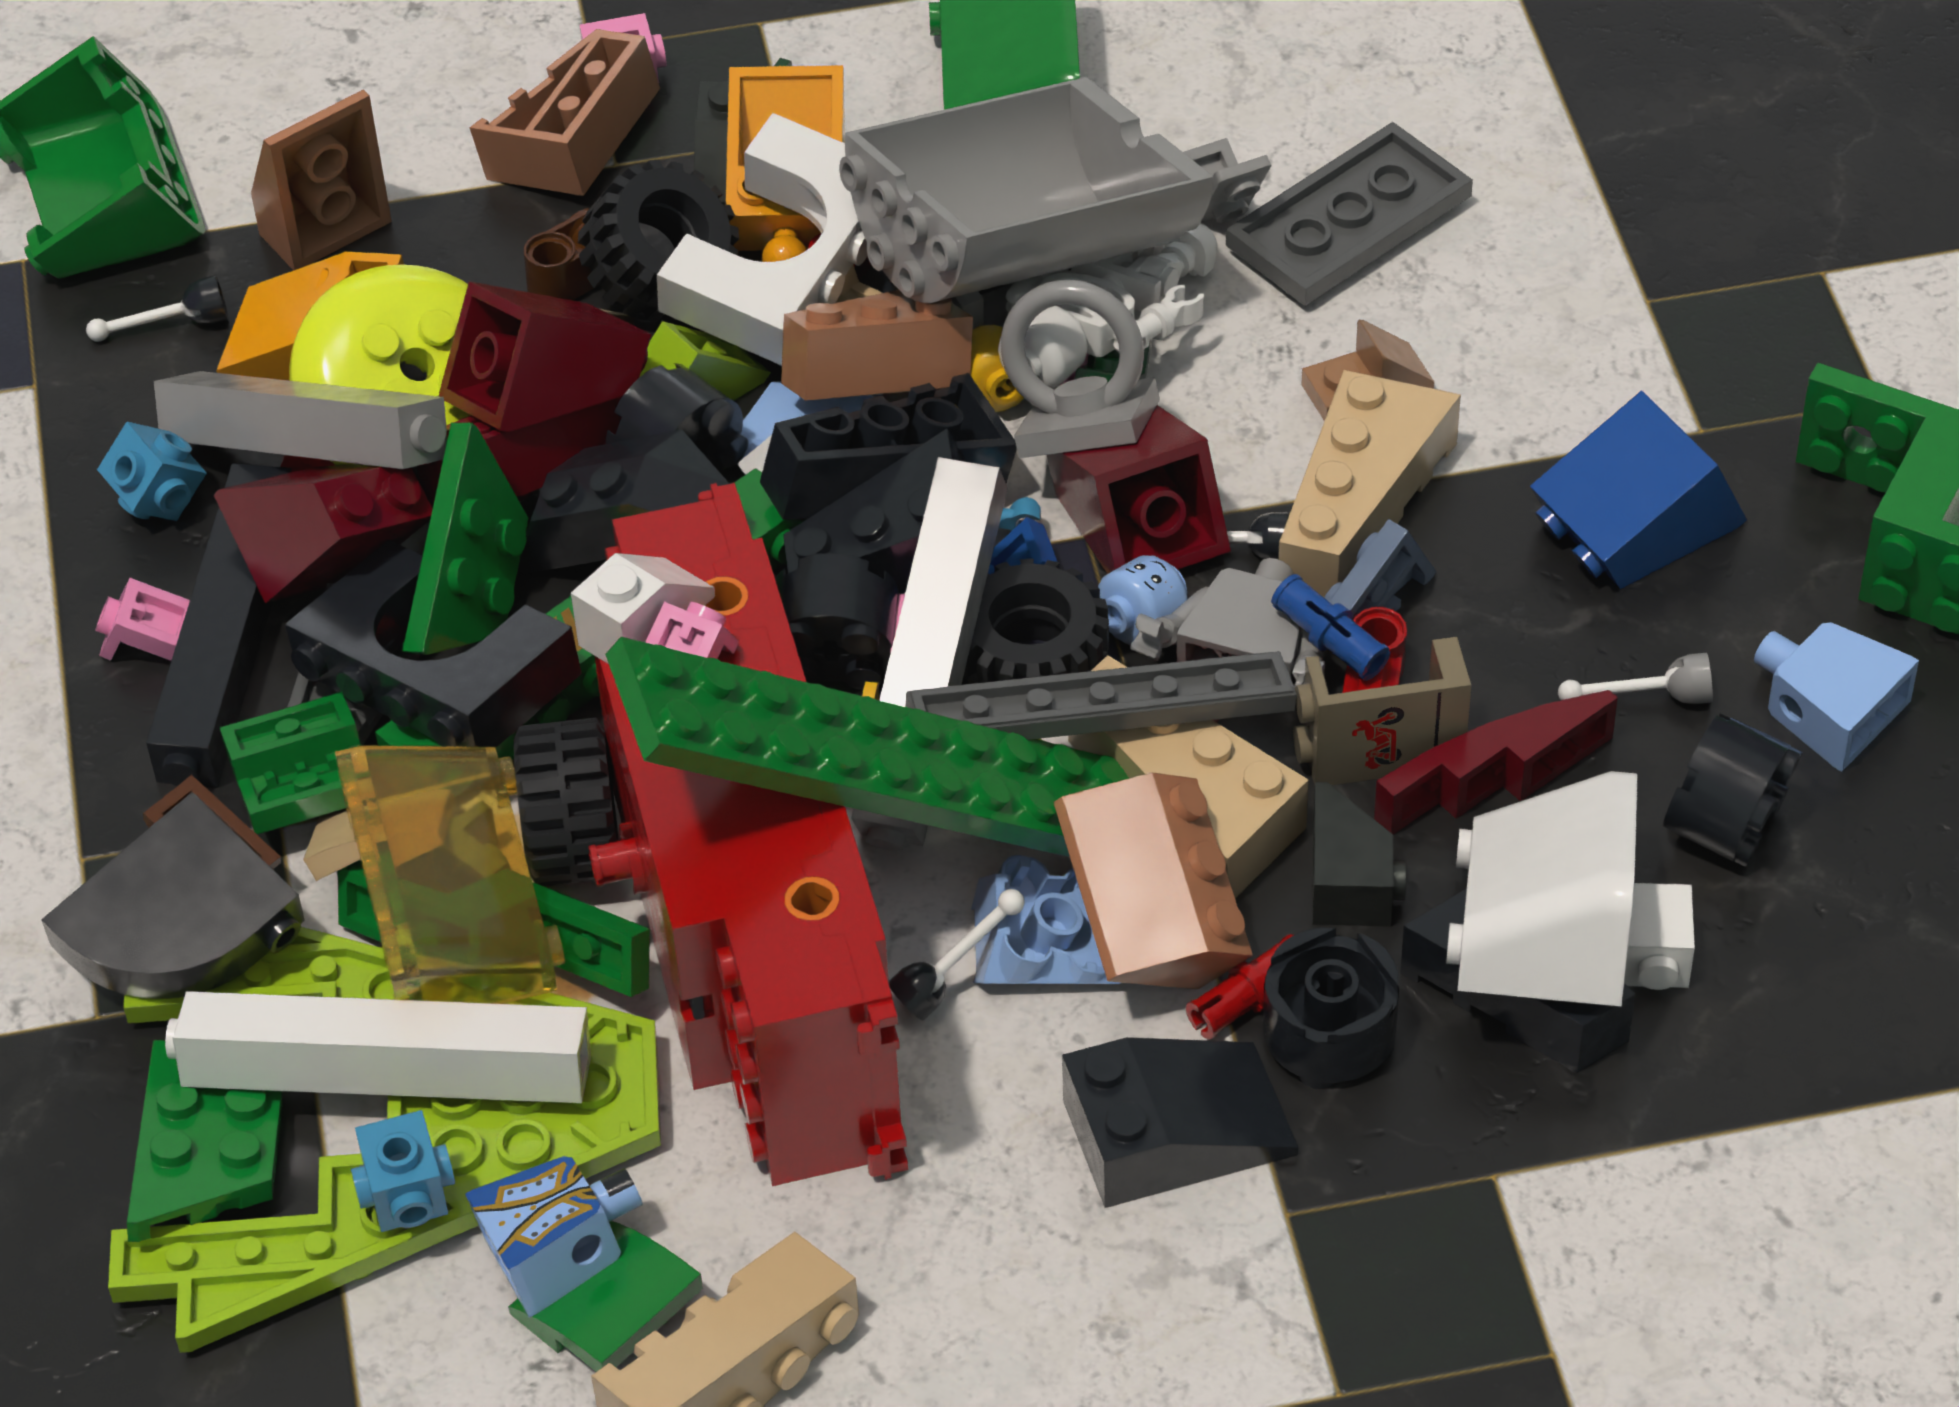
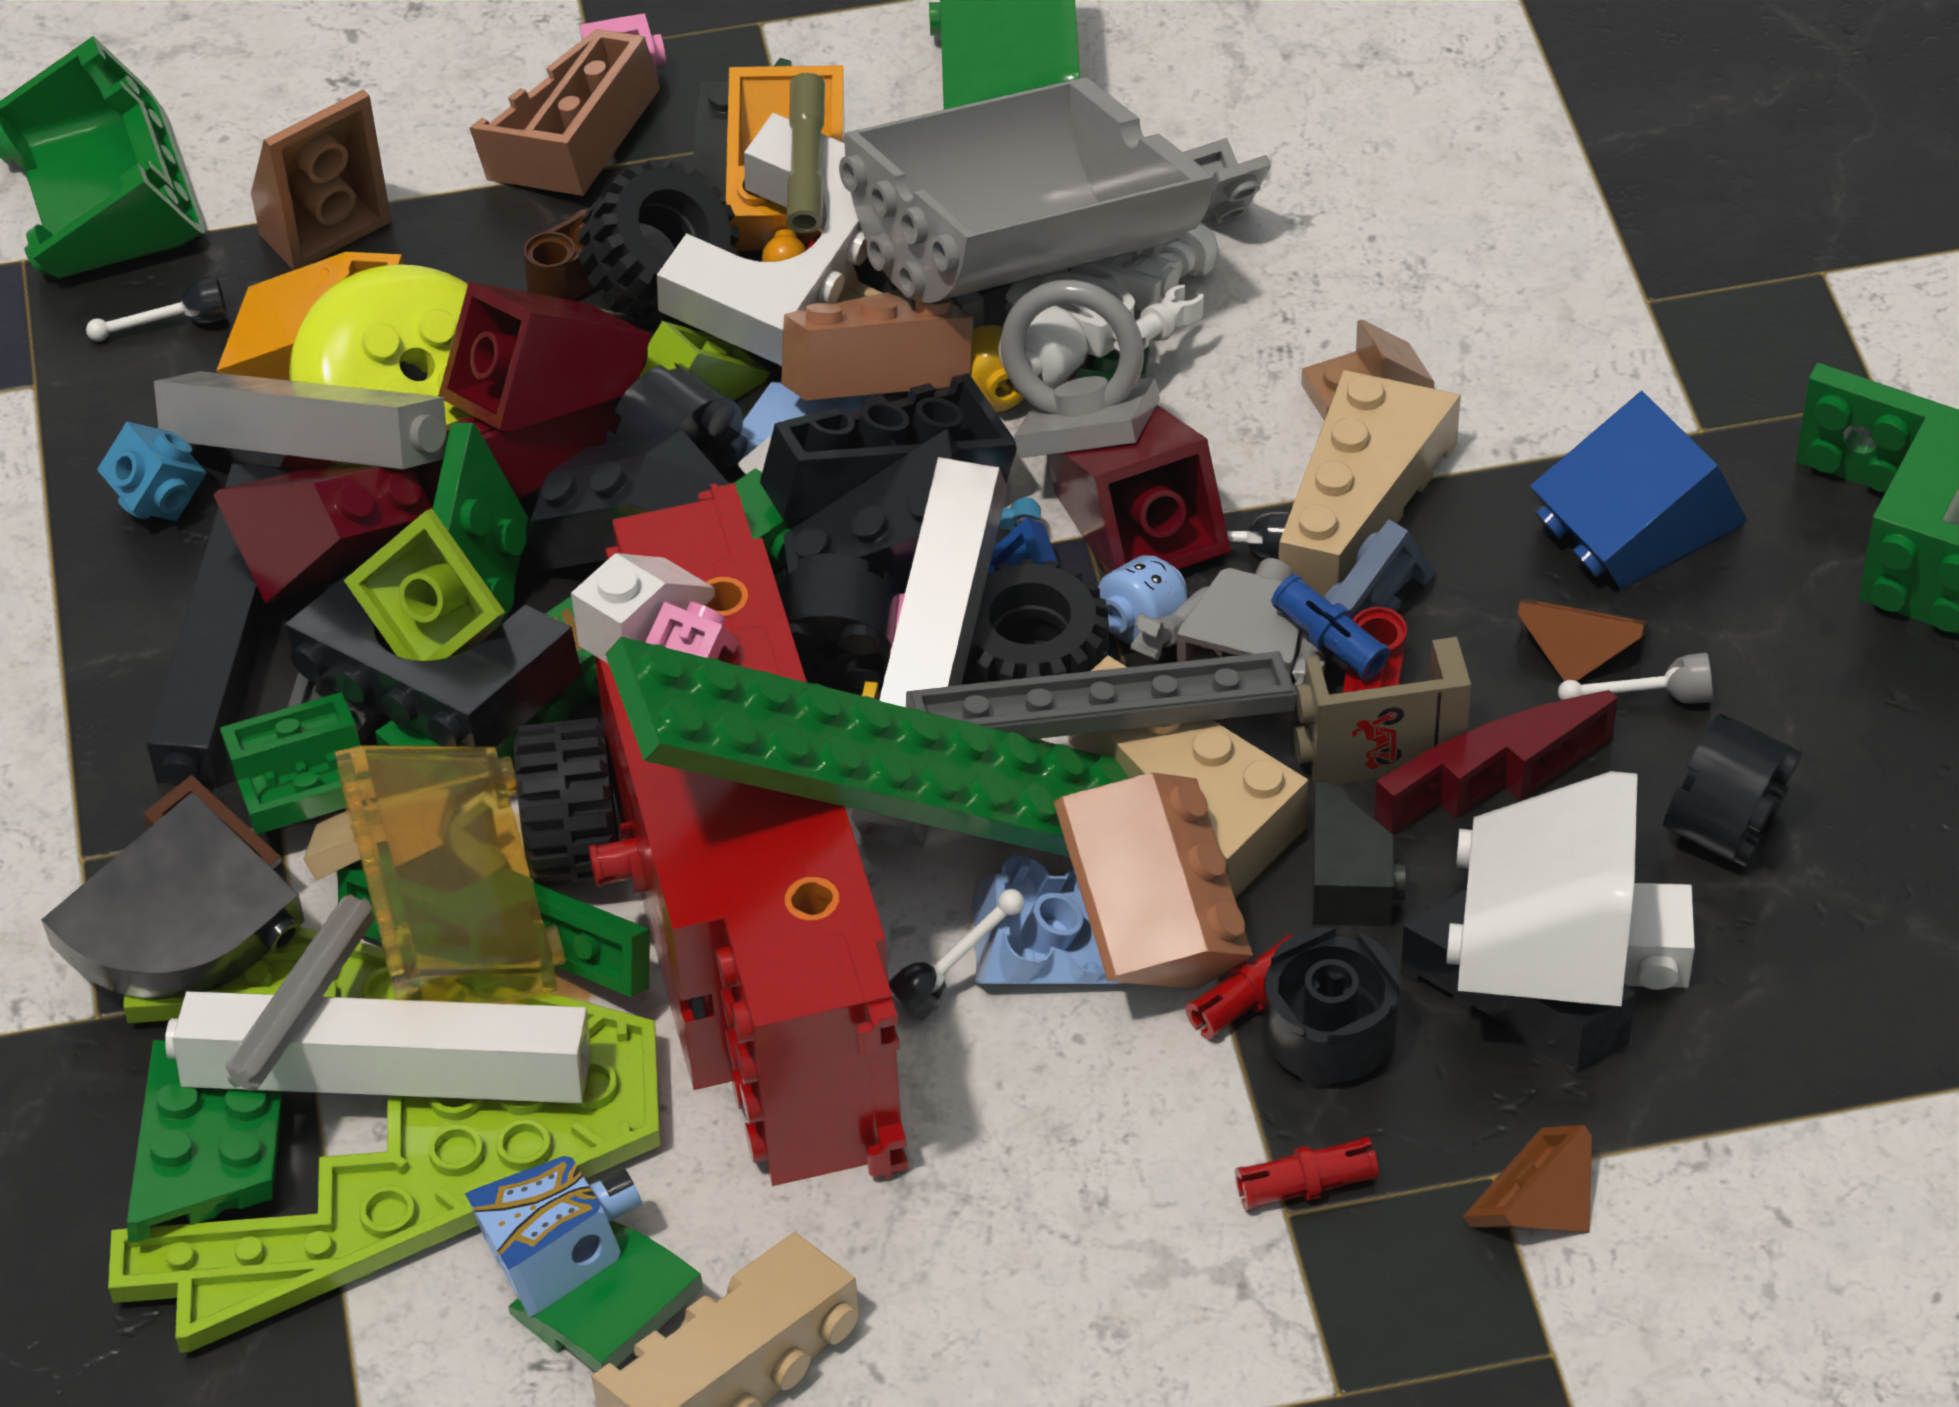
bright pink bracket [95,578,190,661] -> none
dark azure brick [351,1110,455,1232] -> none
black slope [1062,1037,1299,1208] -> none
dark grey plate [1226,122,1473,306] -> none
light blue torso [1754,622,1919,772] -> none
none -> light grey axle [226,895,374,1091]
none -> lime slope [344,509,506,661]
none -> olive piece [786,73,825,233]
none -> red pin [1235,1136,1379,1211]
none -> dark orange slope [1462,1125,1592,1233]
none -> dark orange slope [1518,599,1648,681]

